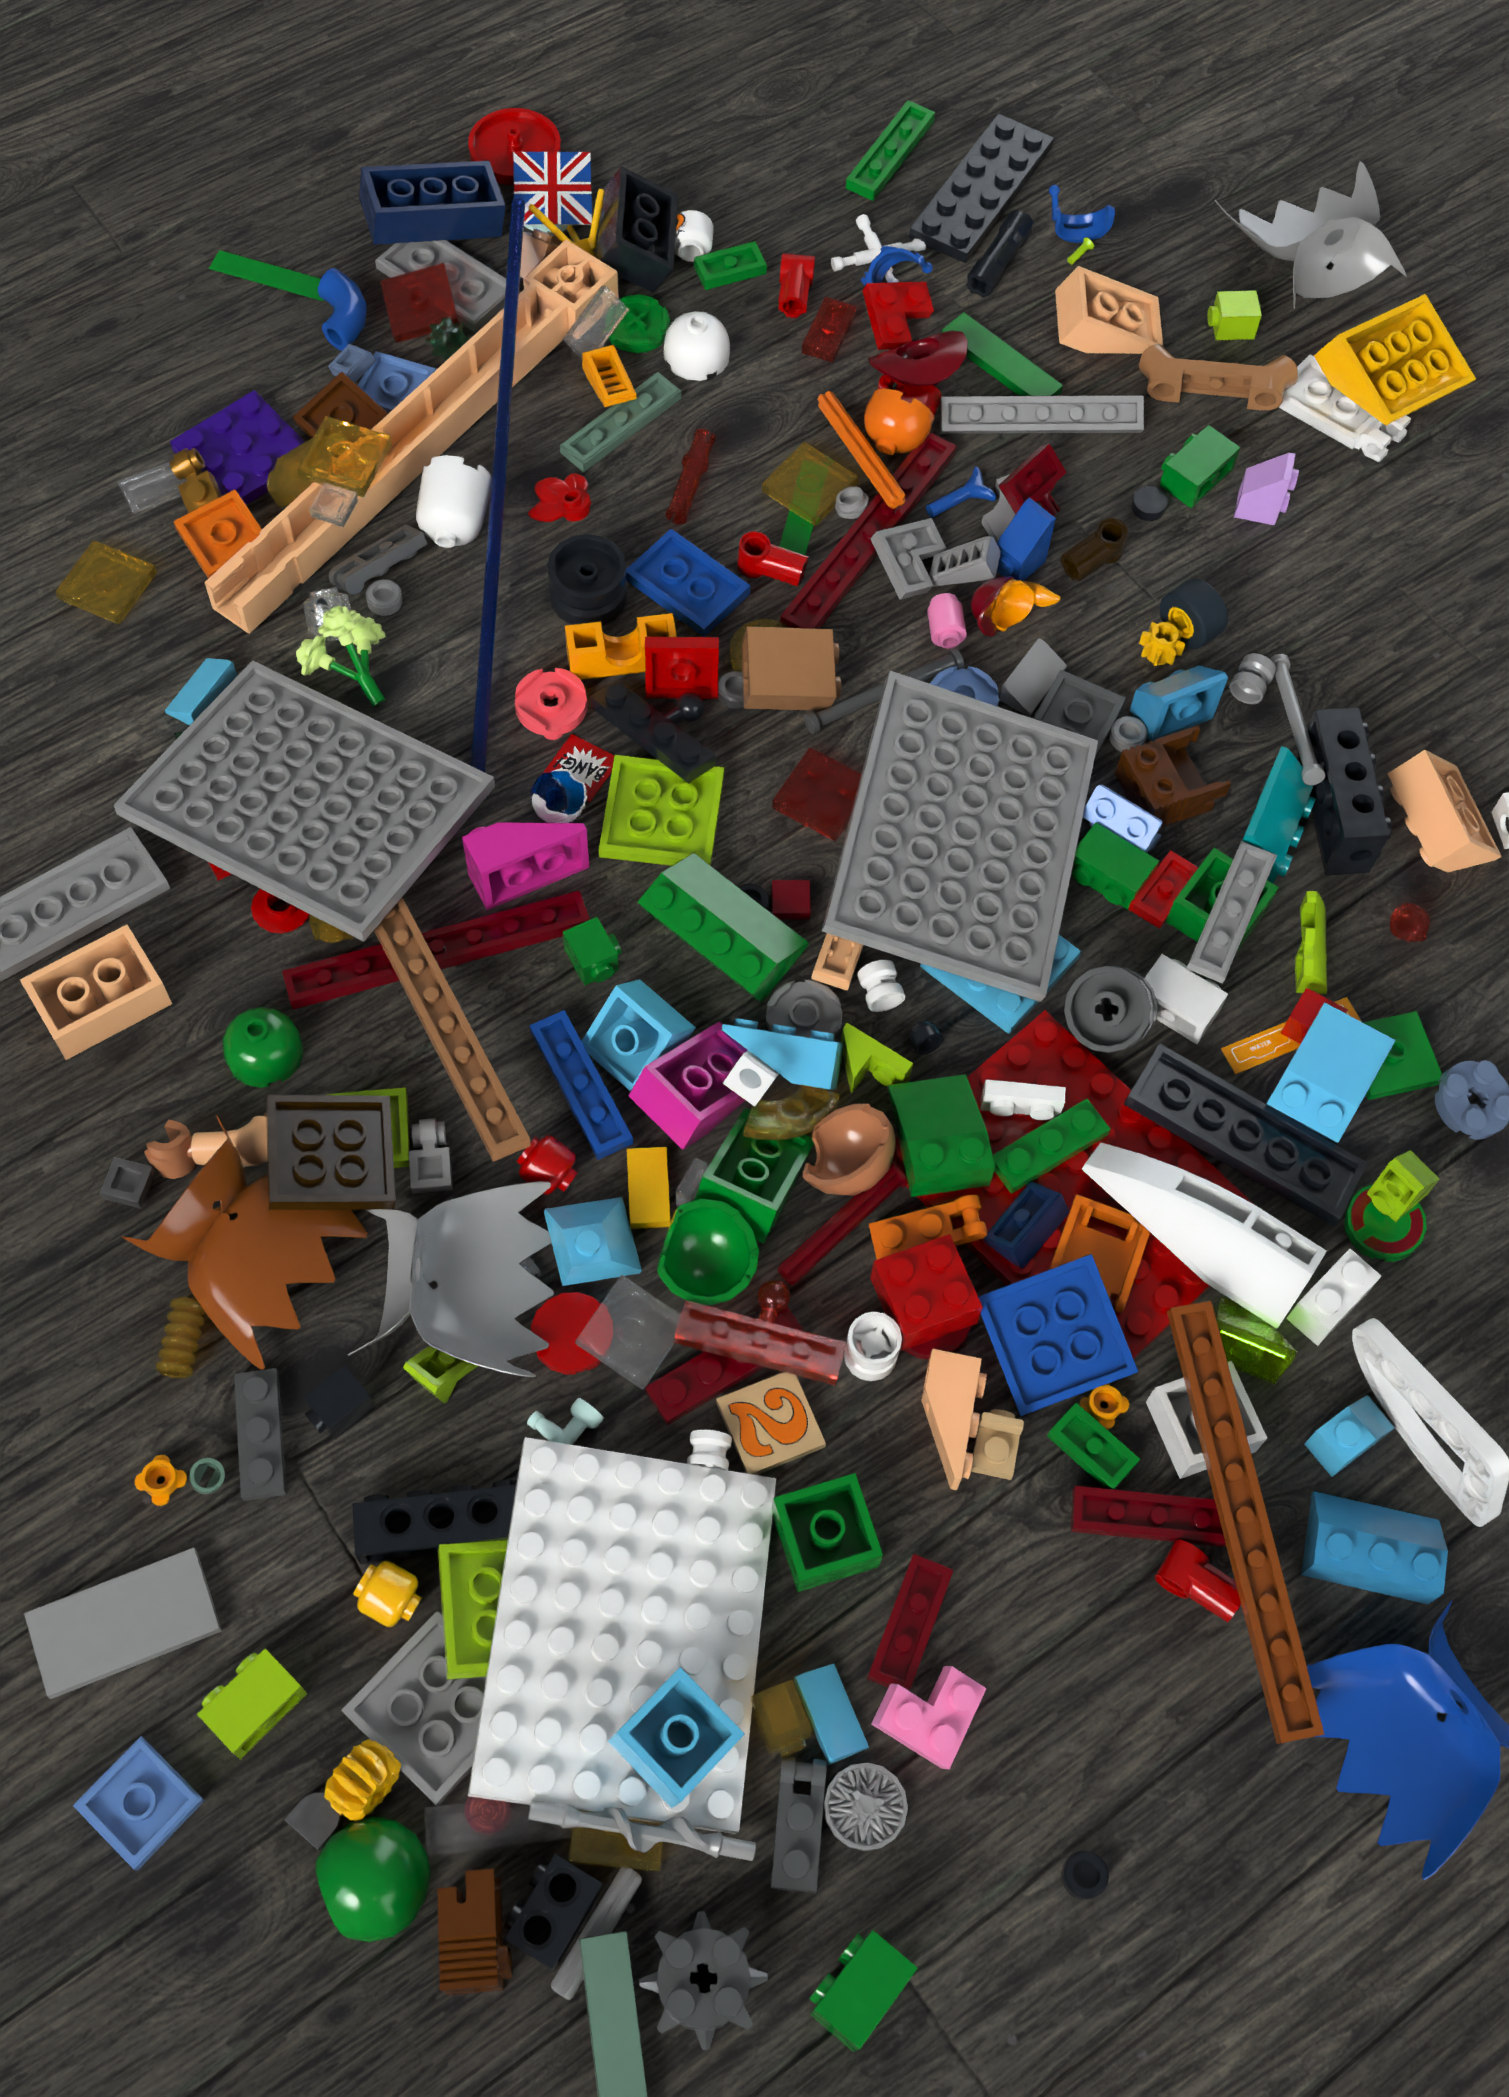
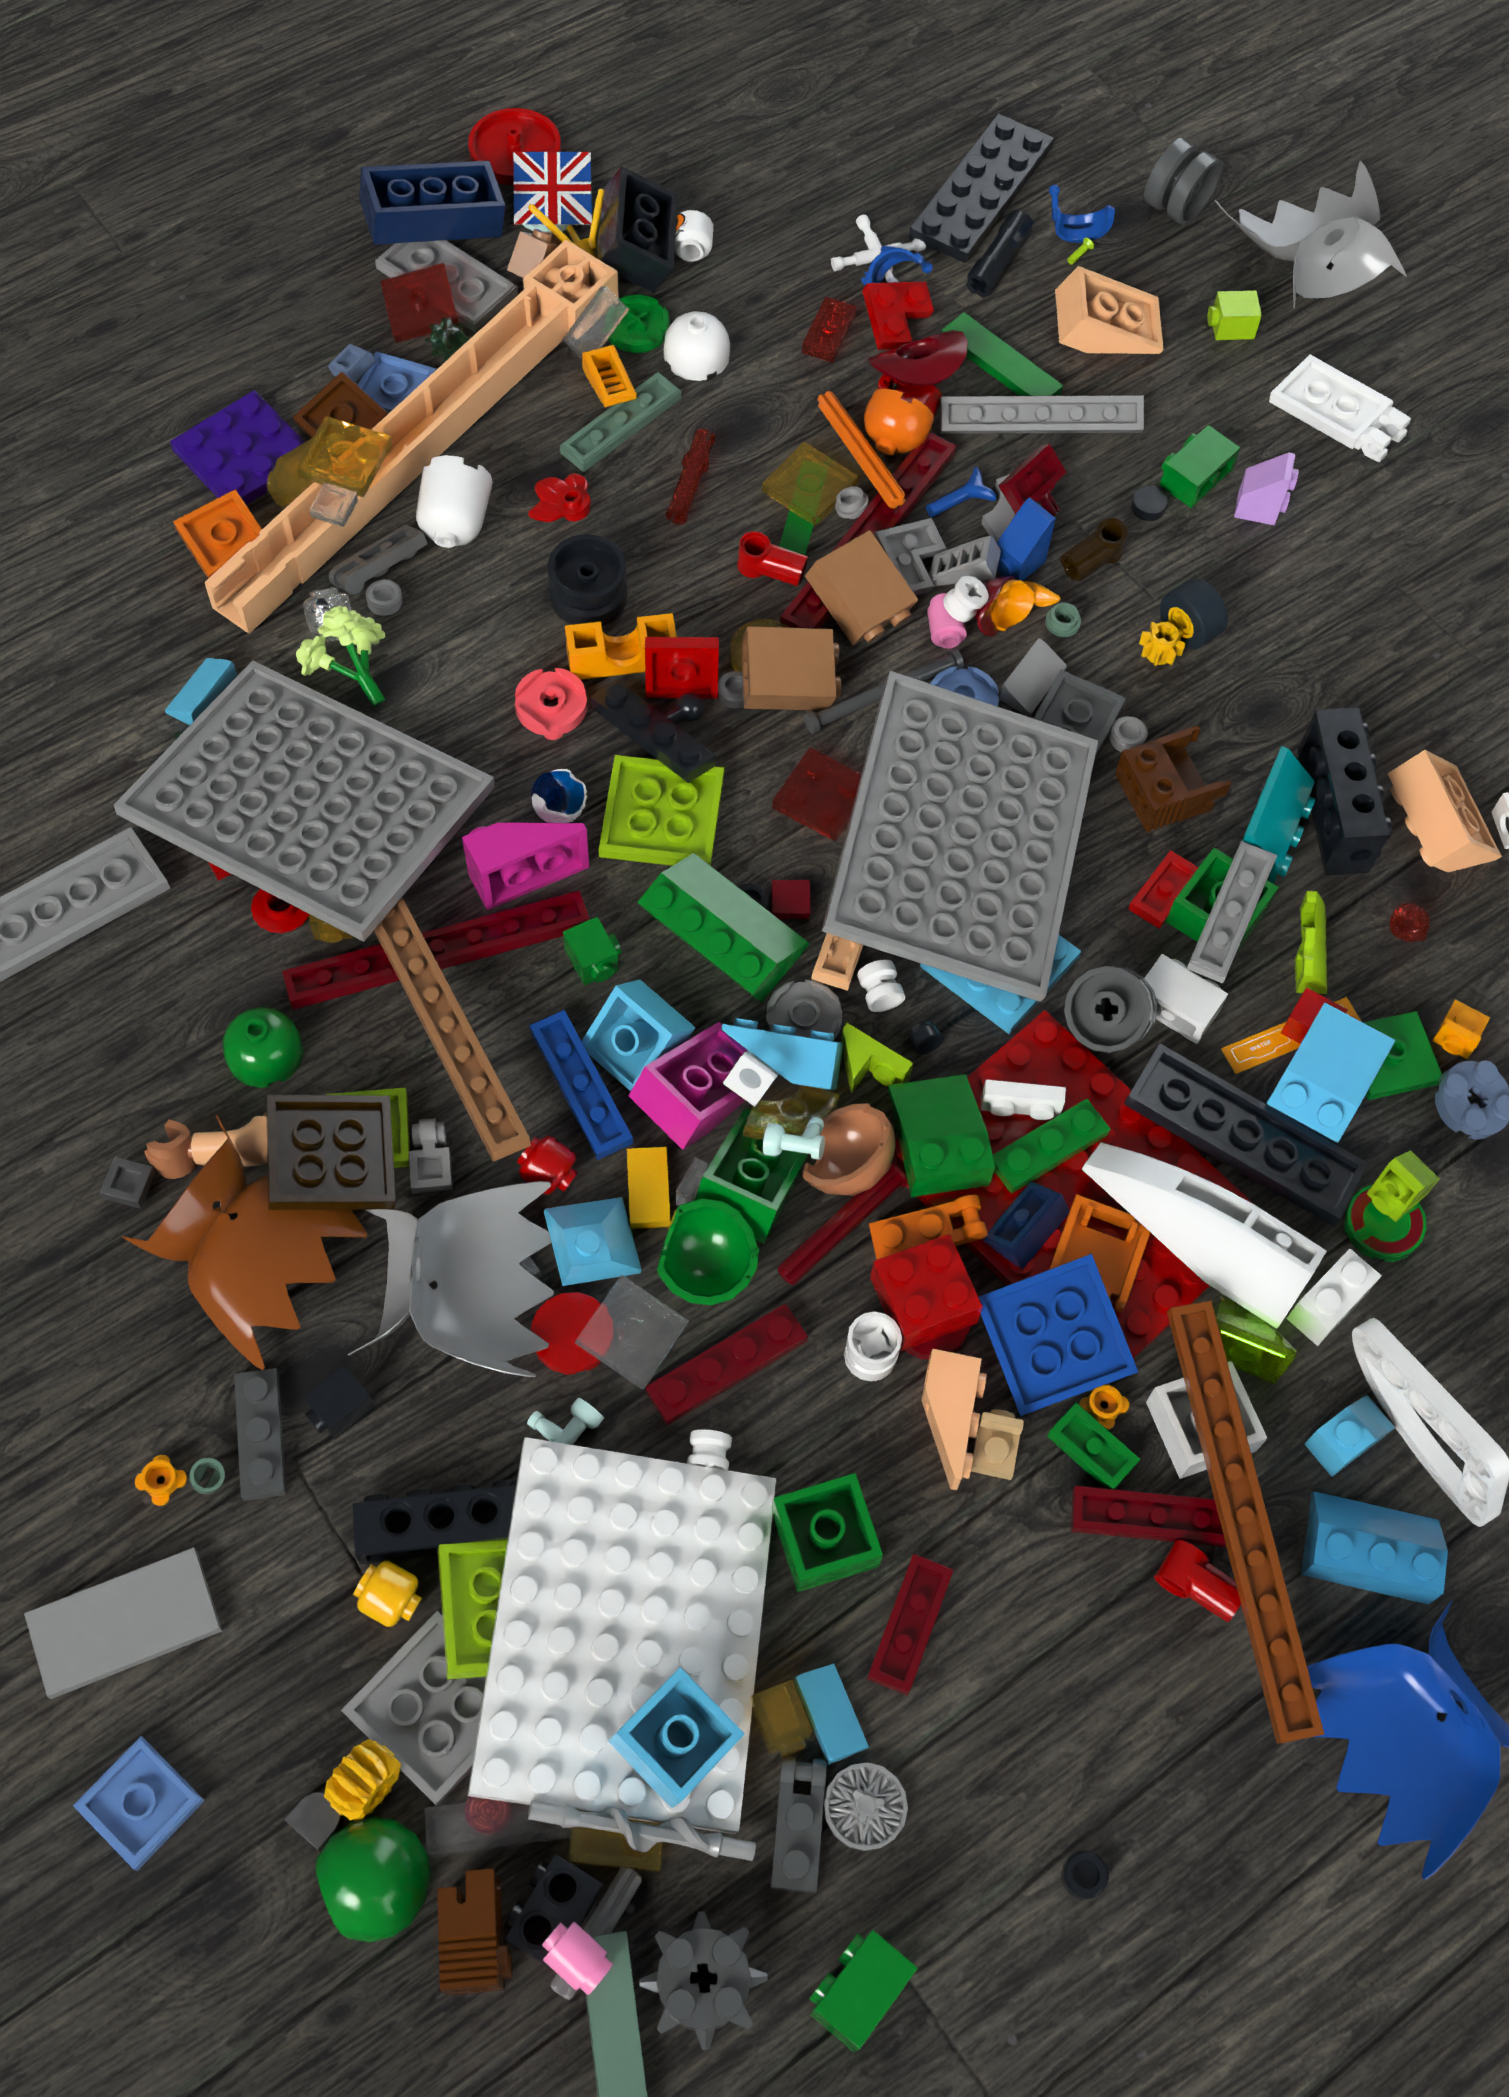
light nougat brick [20,924,172,1060] -> none
clear yellow tile [55,540,157,625] -> none
clear tile [117,462,188,514] -> none
clear yellow piece [155,1297,206,1378] -> none
pearl gold plate [169,448,222,513] -> none
lime brick [197,1649,307,1760] -> none
green sticker [208,250,324,302] -> none
blue cylinder [318,268,367,351] -> none
lime slope [403,1346,478,1404] -> none
clear blue piece [471,198,525,773] -> none
sticker [541,734,615,802] -> none
blue plate [626,529,751,637] -> none
clear red plate [674,1280,847,1385] -> none
green plate [694,241,767,290] -> none
tan tile [716,1369,826,1475] -> none
red piece [778,253,815,318] -> none
green plate [845,100,935,201] -> none
bright pink plate [871,1666,987,1769] -> none
green brick [1071,822,1159,910] -> none
light blue bracket [1083,784,1162,853] -> none
dark azure slope [1130,665,1228,742] -> none
medium nougat plate [1139,344,1298,411] -> none
light grey wheel [1229,653,1277,704] -> none
light grey bar [1270,654,1325,785] -> none
yellow slope [1314,294,1476,426] -> none
none -> bright pink brick [542,1921,613,1995]
none -> light aqua piece [763,1117,825,1160]
none -> medium nougat brick [805,530,918,646]
none -> white wheel [943,576,989,622]
none -> sand green plate [1045,603,1081,637]
none -> dark grey wheel [1144,137,1223,226]
none -> light orange bracket [1432,999,1490,1059]

